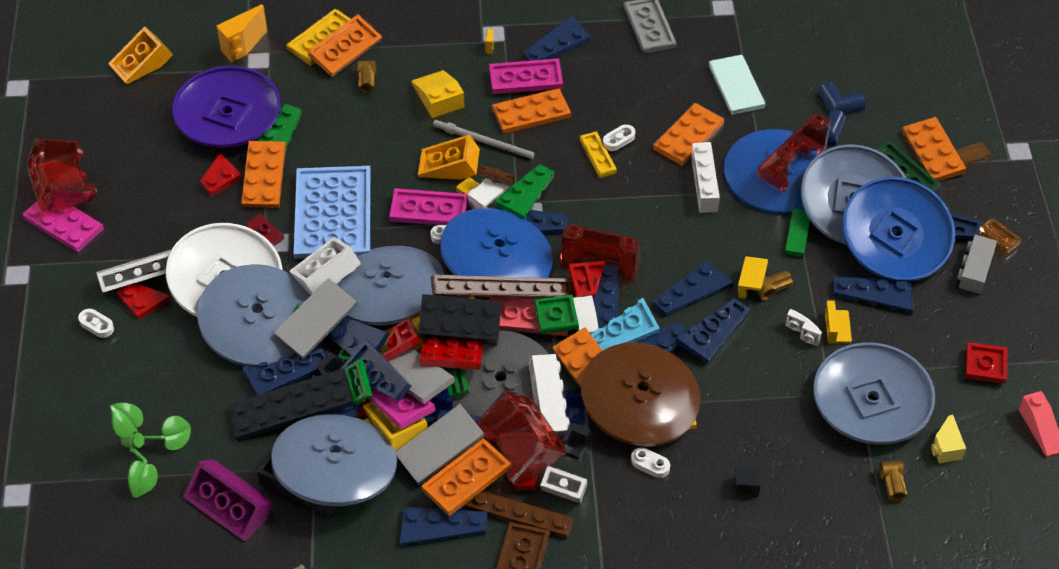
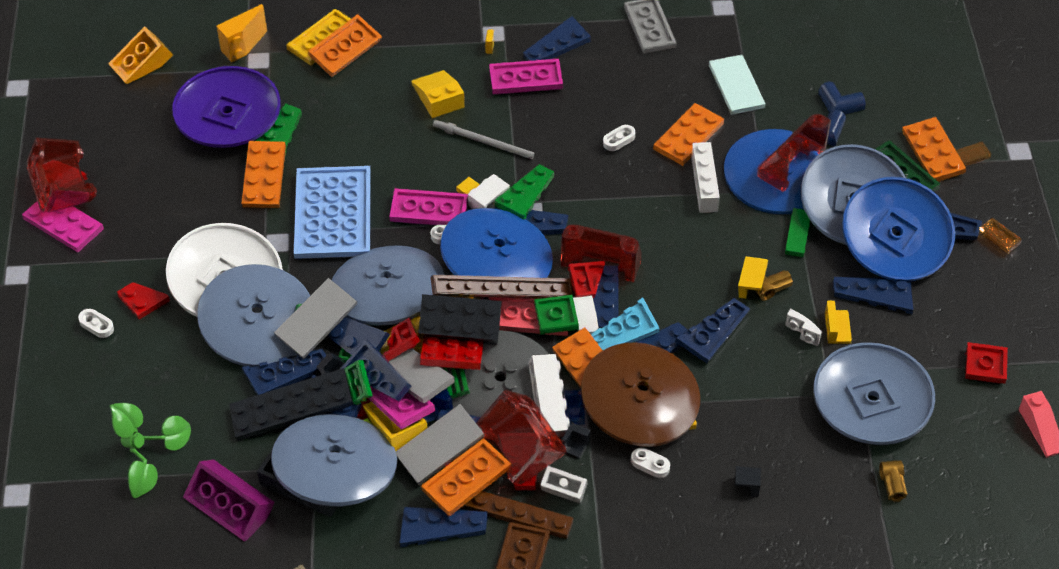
white brick [96,250,171,292] -> none
red wing [200,154,242,197] -> none
dark red plate [246,214,284,246] -> none
white brick [289,237,361,295] -> none
pearl gold piece [358,61,376,94] -> none
light orange slope [418,134,480,180] -> none
reddish brown pin [477,165,516,187] -> none
orange plate [492,88,571,134] -> none
yellow tile [580,131,617,178] -> none
dark blue wing [652,261,734,317] -> none
light yellow slope [931,415,966,463] -> none
light grey brick [957,235,997,294] -> none

